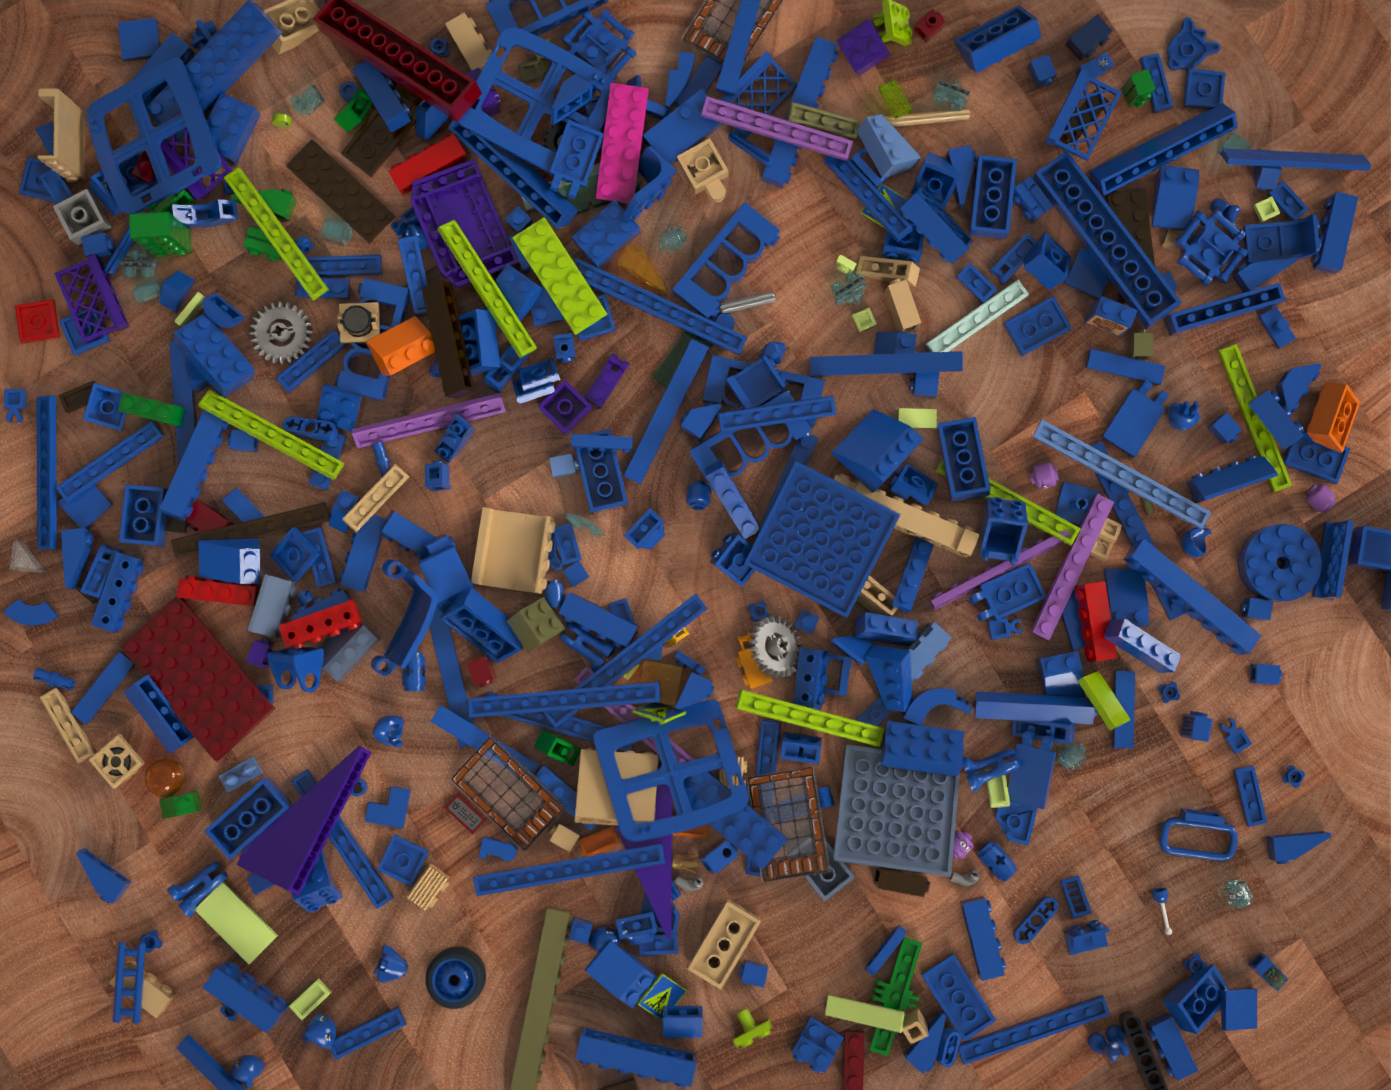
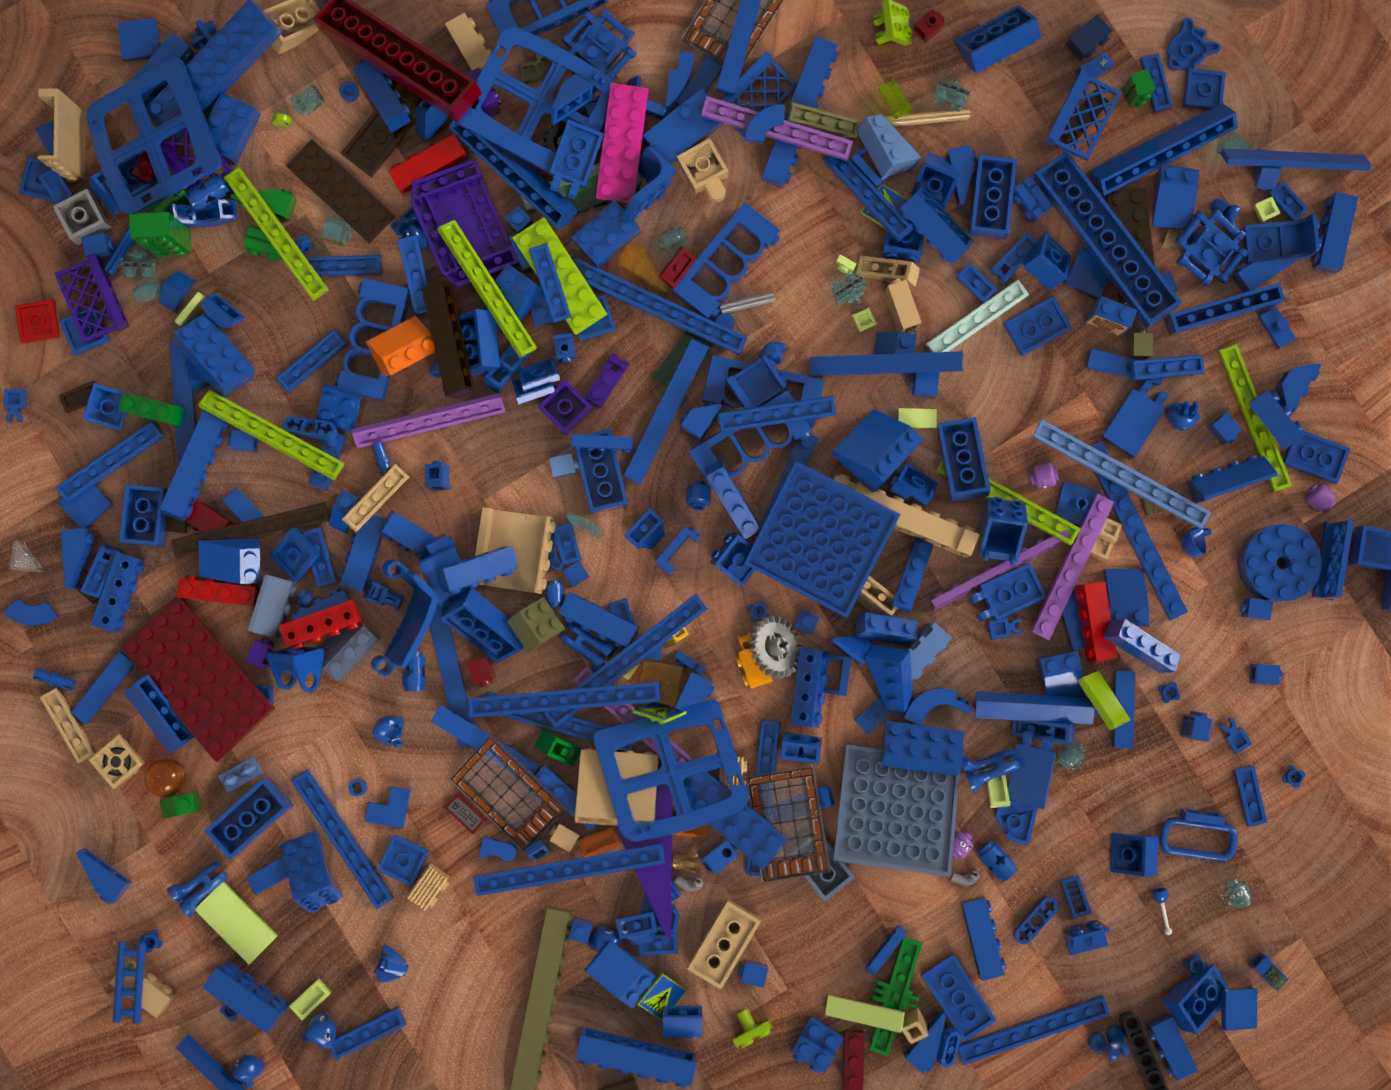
blue plate [37,395,57,550] -> none
dark purple slope [236,746,372,895] -> none
light grey gear [249,301,313,364] -> none
blue plate [295,278,350,299] -> none
green slope [333,88,373,133] -> none
piece [337,302,380,343] -> none
wheel [425,947,486,1009] -> none
blue plate [429,38,450,57] -> none
blue slope [434,414,475,463] -> none
blue axle [728,131,774,167] -> none
lime tile [735,689,885,747] -> none
dark purple brick [836,19,891,76] -> none
dark brown brick [874,867,930,897] -> none
blue brick [1027,54,1057,88] -> none
blue brick [1123,539,1261,655] -> none
blue slope [1267,831,1332,864] -> none
orange slope [1307,382,1360,453] -> none
none -> blue piece [186,174,230,210]
none -> blue connector [362,580,404,611]
none -> blue brick [436,546,518,594]
none -> blue plate [525,840,551,862]
none -> blue tile [529,243,571,323]
none -> blue panel [655,527,700,576]
none -> dark red tile [658,247,697,289]
none -> blue tile [744,104,785,143]
none -> blue slope [1110,833,1158,877]
none -> blue tile [1129,355,1205,381]

